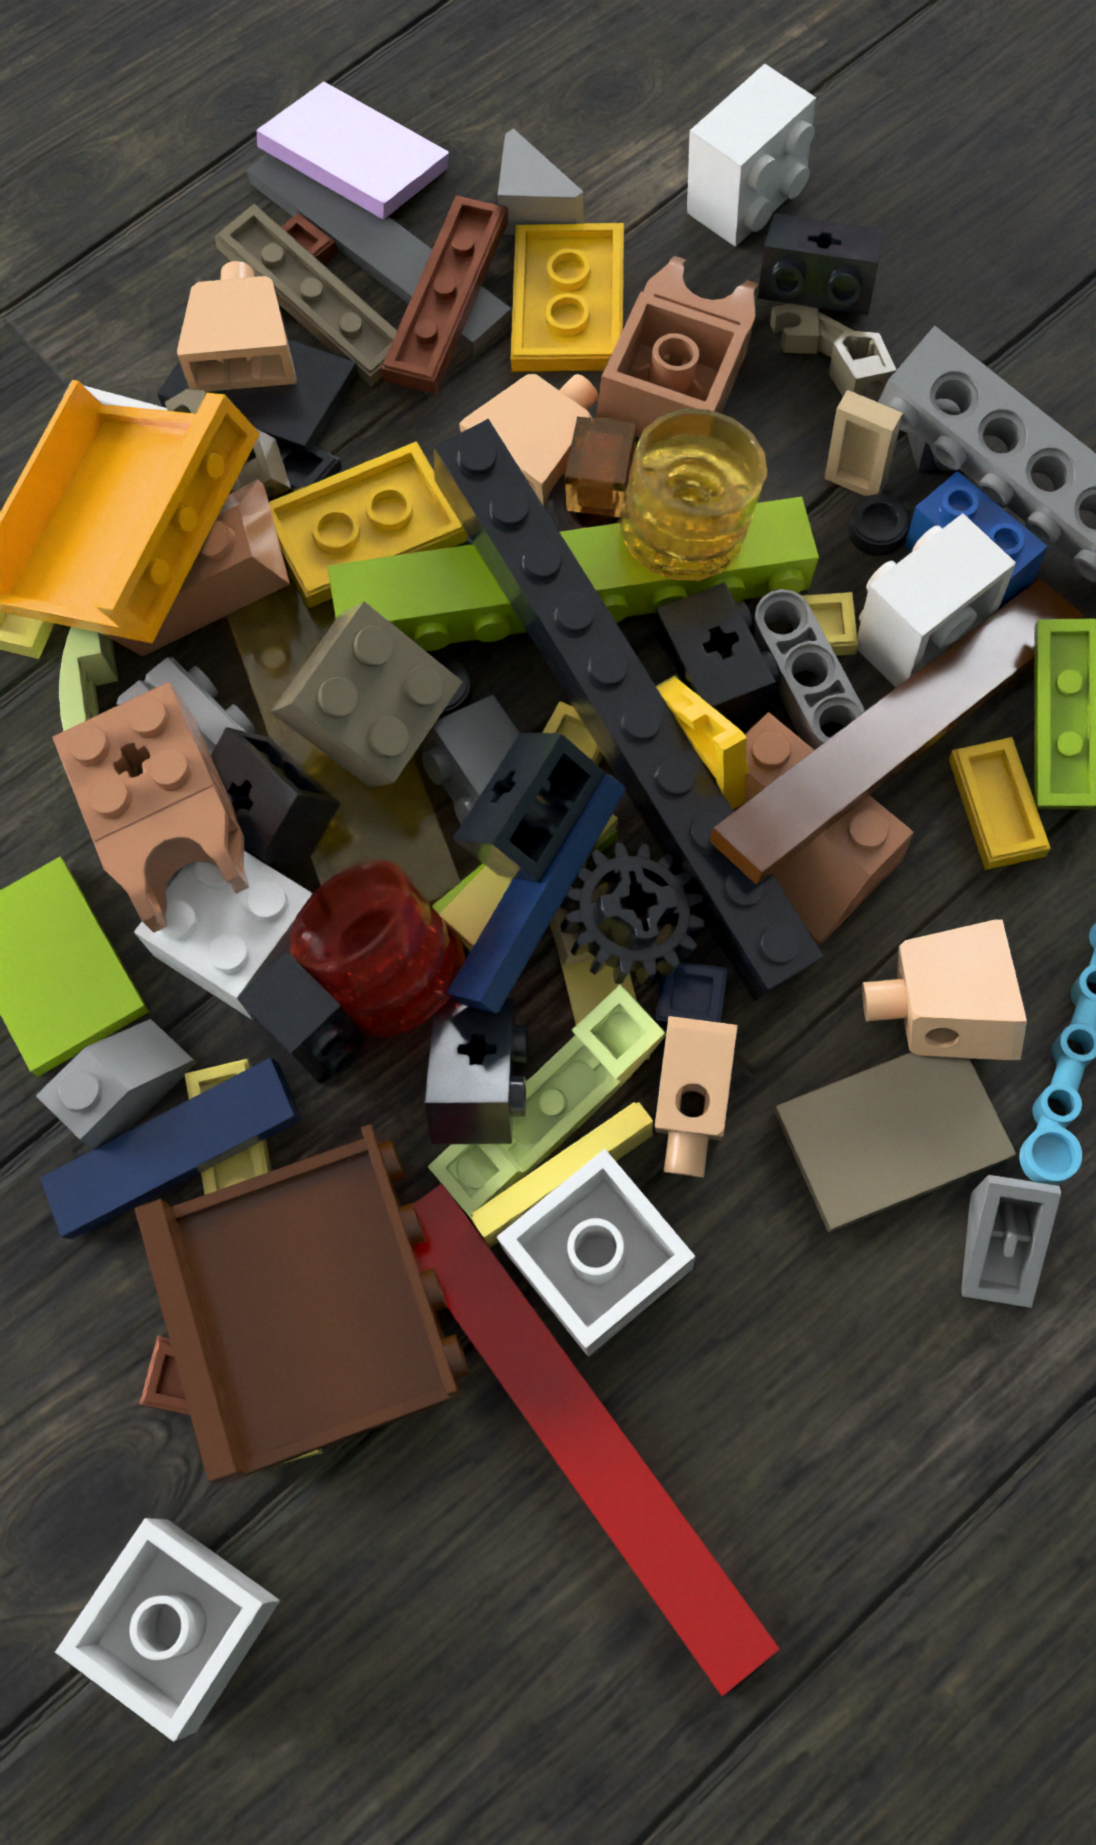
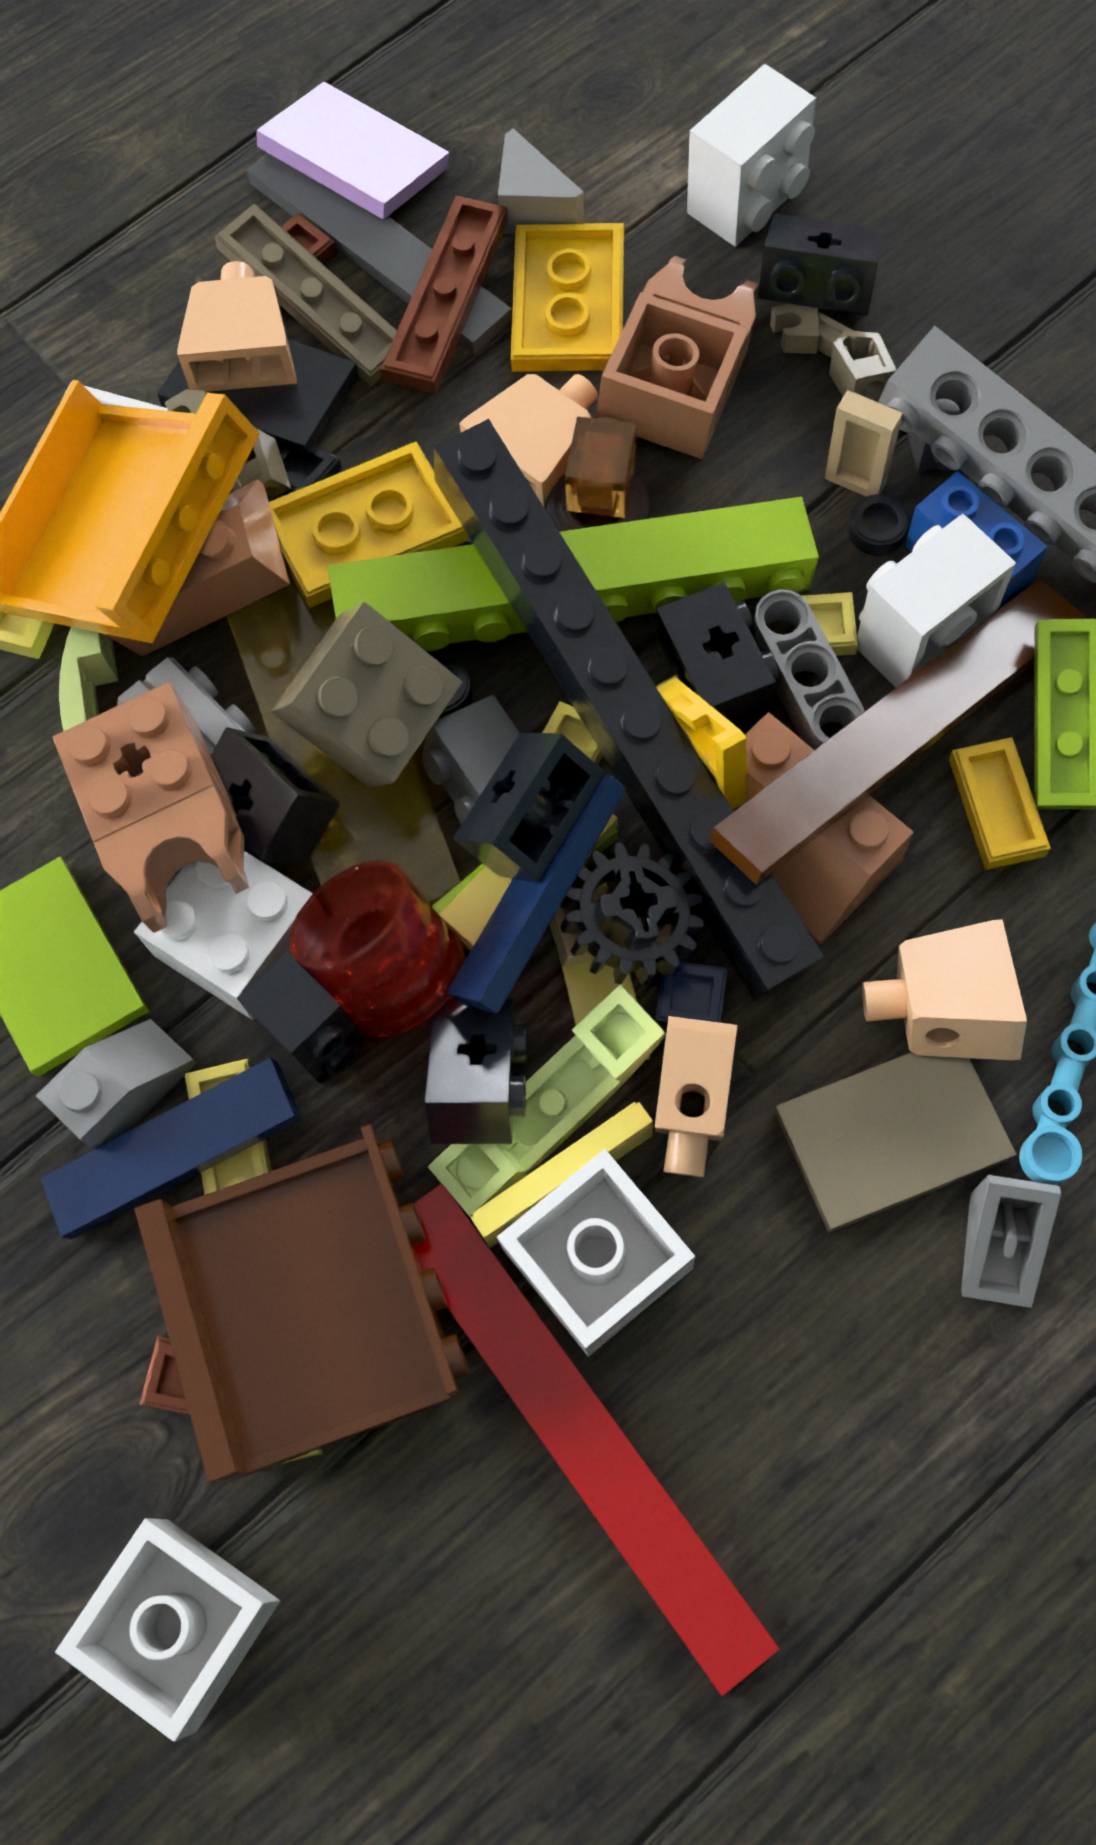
clear yellow wheel [620,409,767,581] -> none

